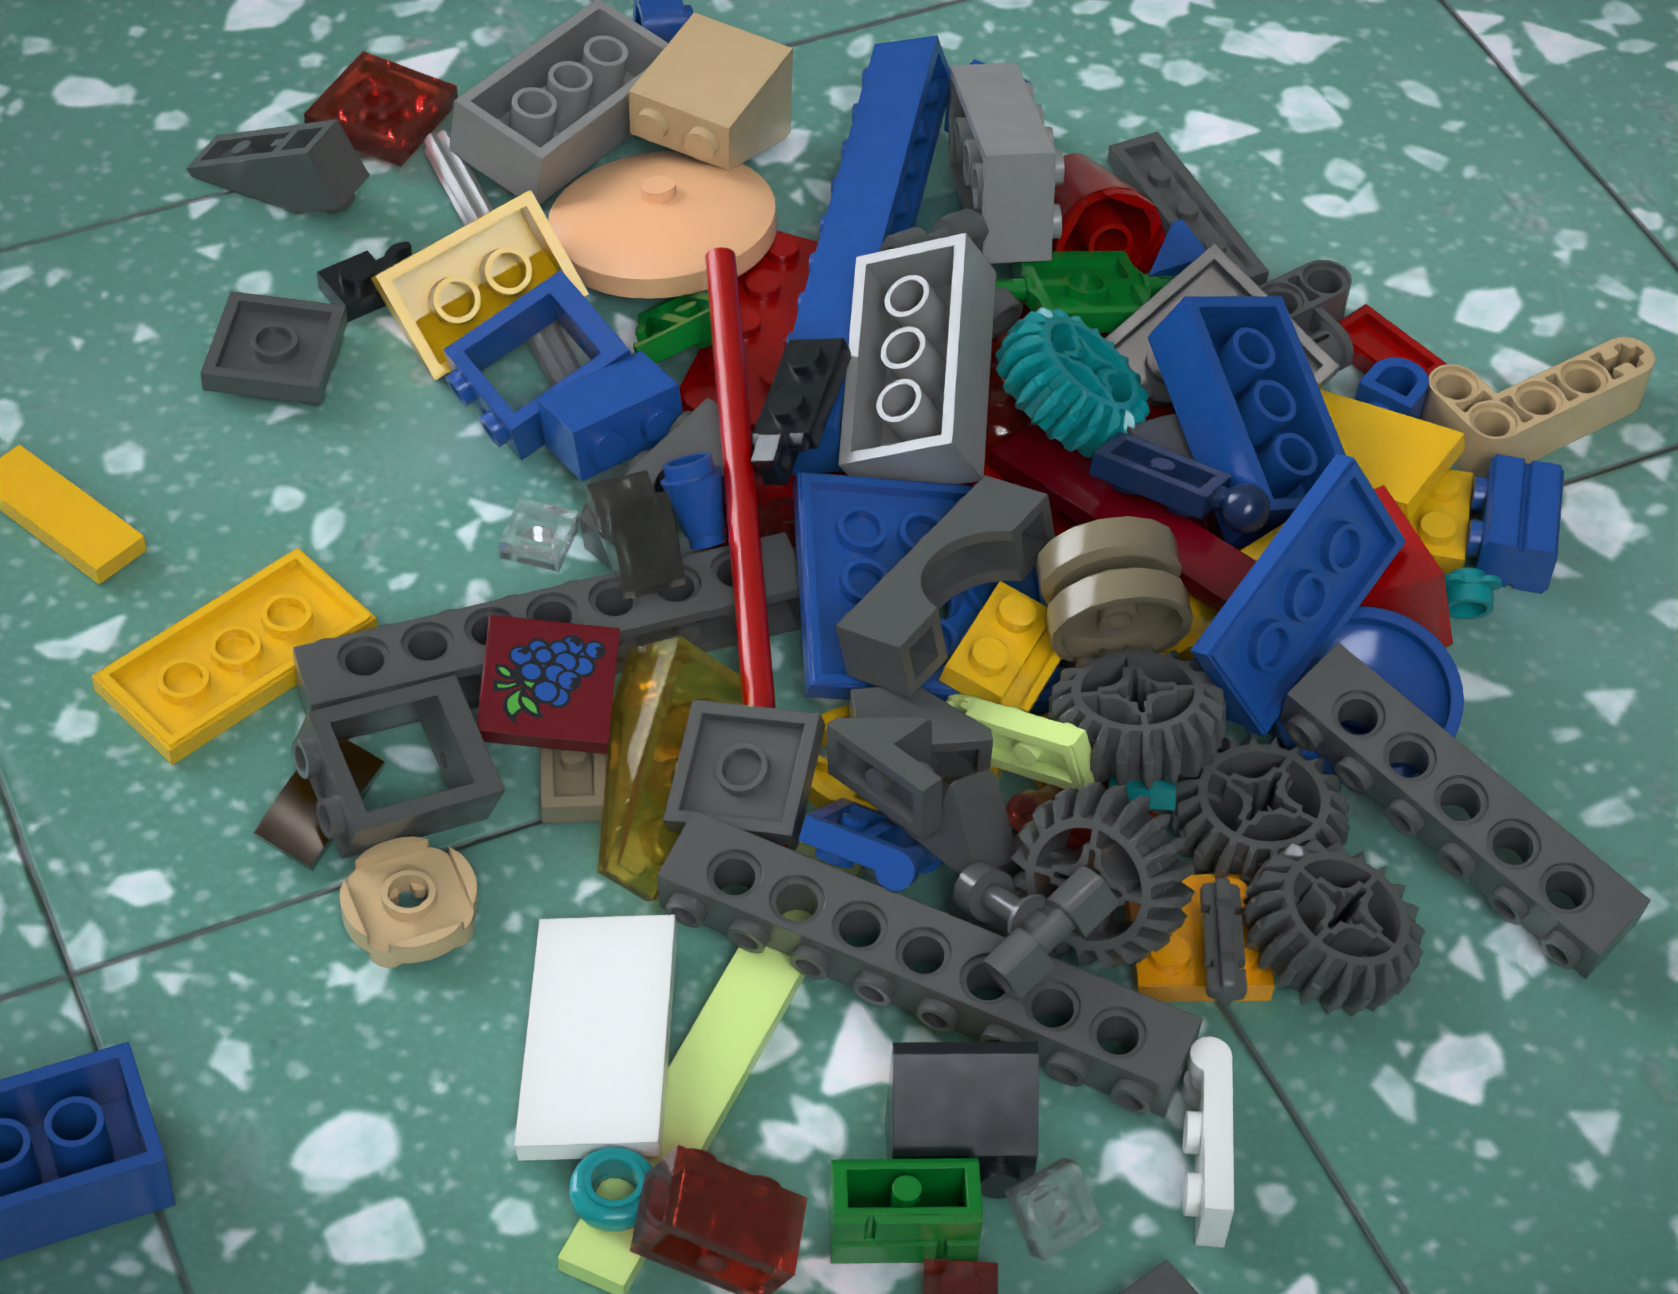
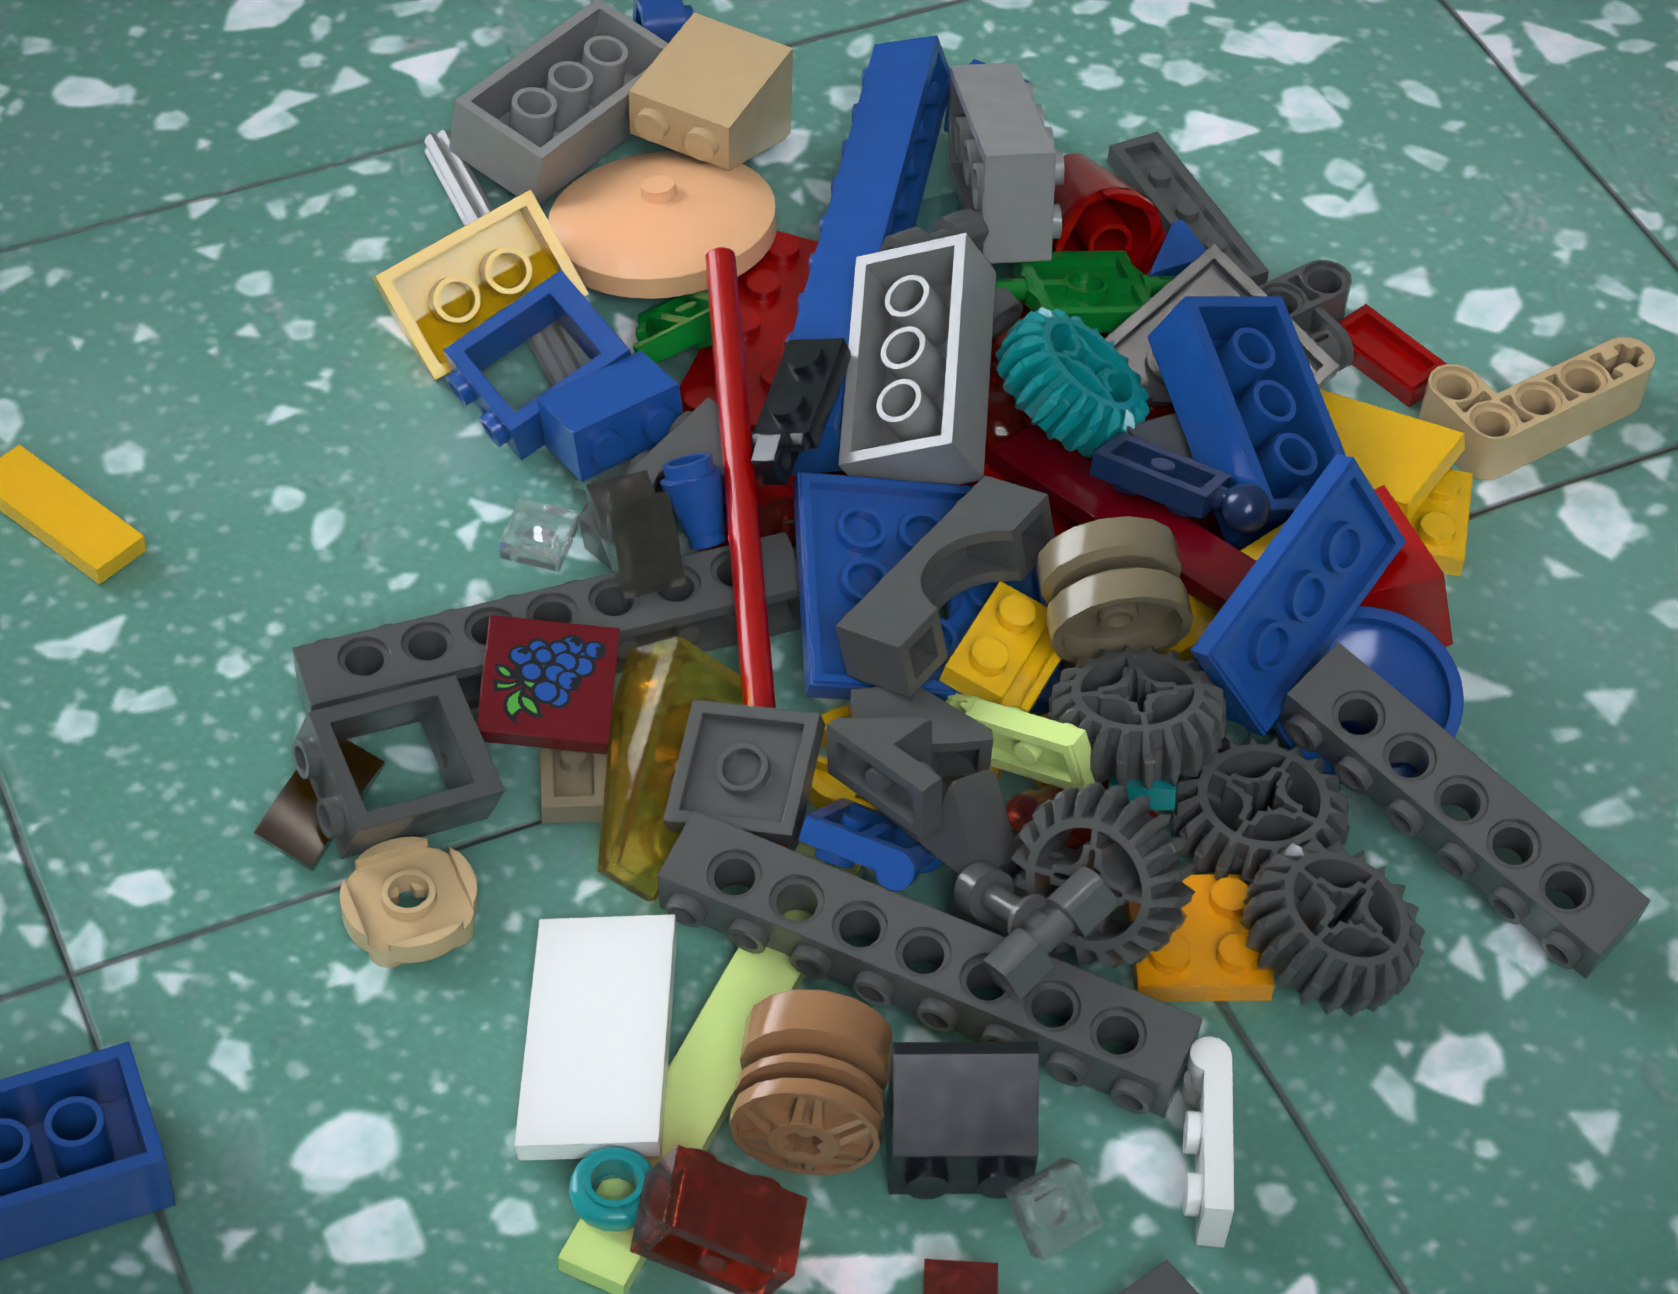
yellow tile [91,547,378,765] -> none
dark grey slope [186,119,370,214] -> none
dark grey plate [200,291,348,405] -> none
clear red plate [304,51,458,167] -> none
black plate [317,241,412,322] -> none
green brick [828,1158,983,1264] -> none
dark grey axle [1200,877,1247,1005] -> none
blue plate [1355,357,1429,419] -> none
teal plate [1444,568,1502,619] -> none
blue brick [1465,454,1564,594] -> none
none -> medium nougat wheel [729,989,893,1176]

